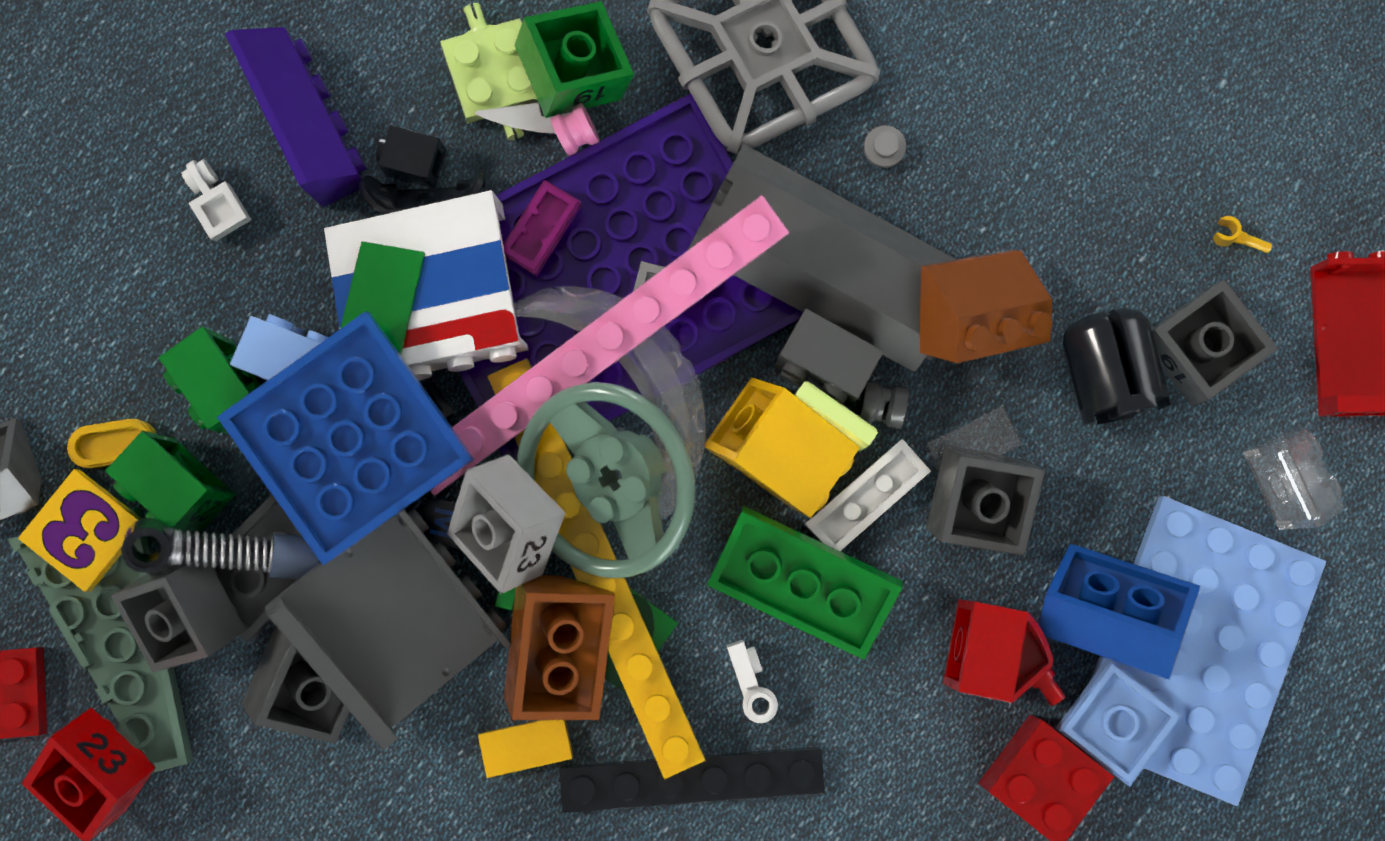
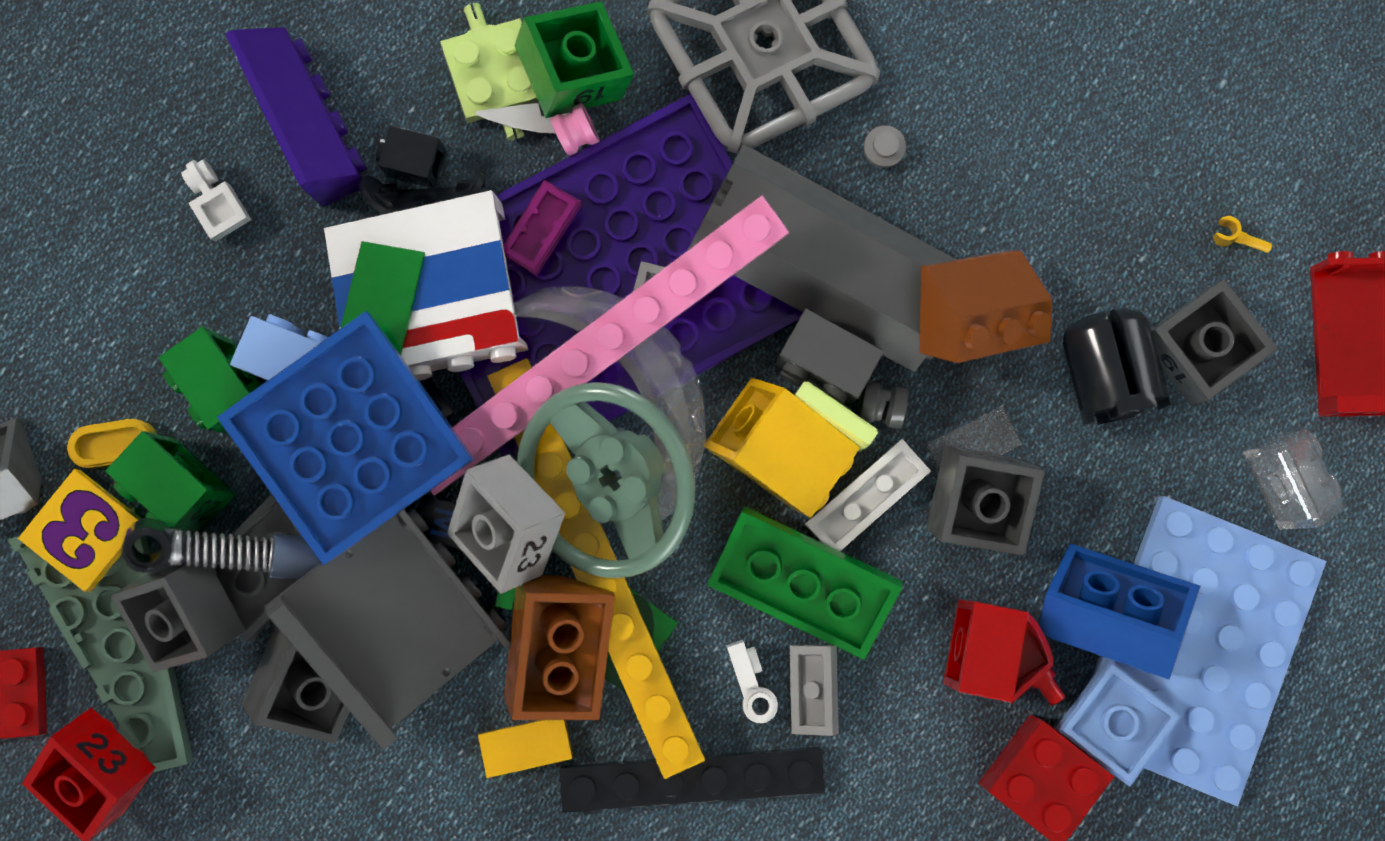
none -> light grey plate [790,644,839,736]

